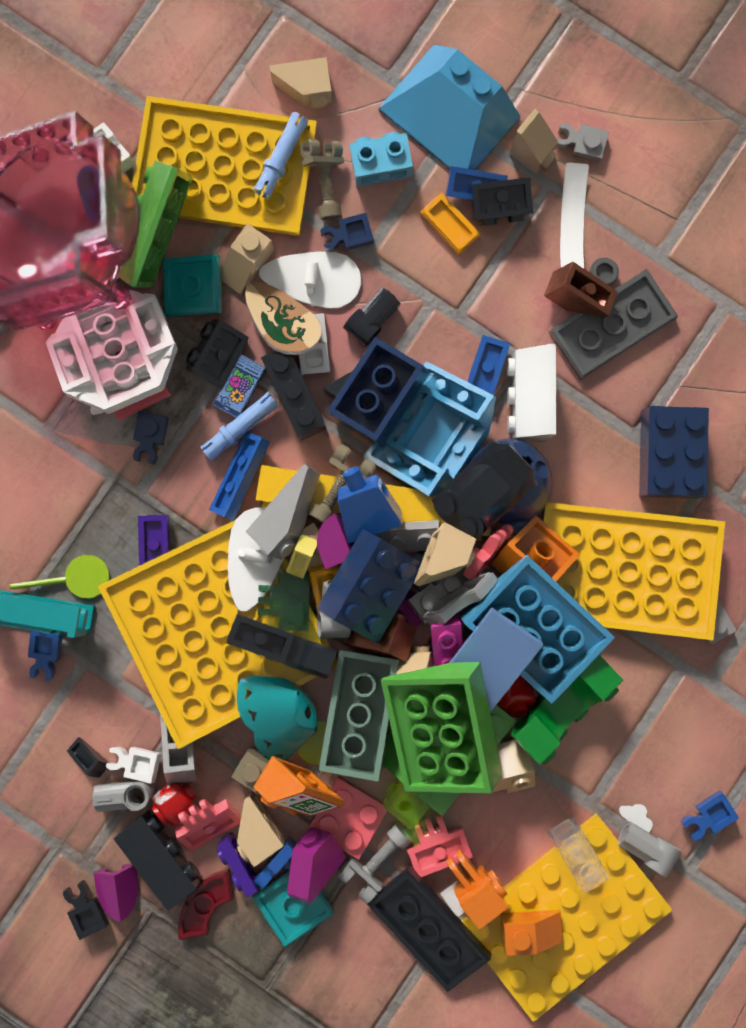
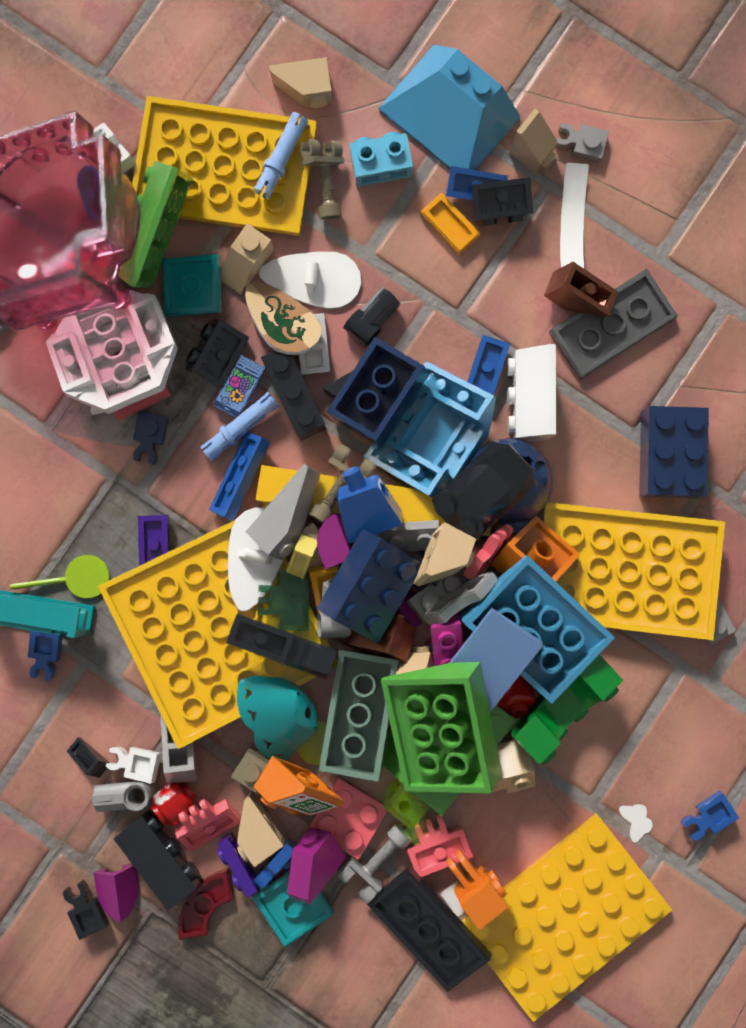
dark blue plate [320,213,374,251] -> none
orange slope [500,910,563,956] -> none
clear brick [547,817,610,893] -> none
dark grey tile [589,258,619,286] -> none
light grey piece [618,821,682,877] -> none

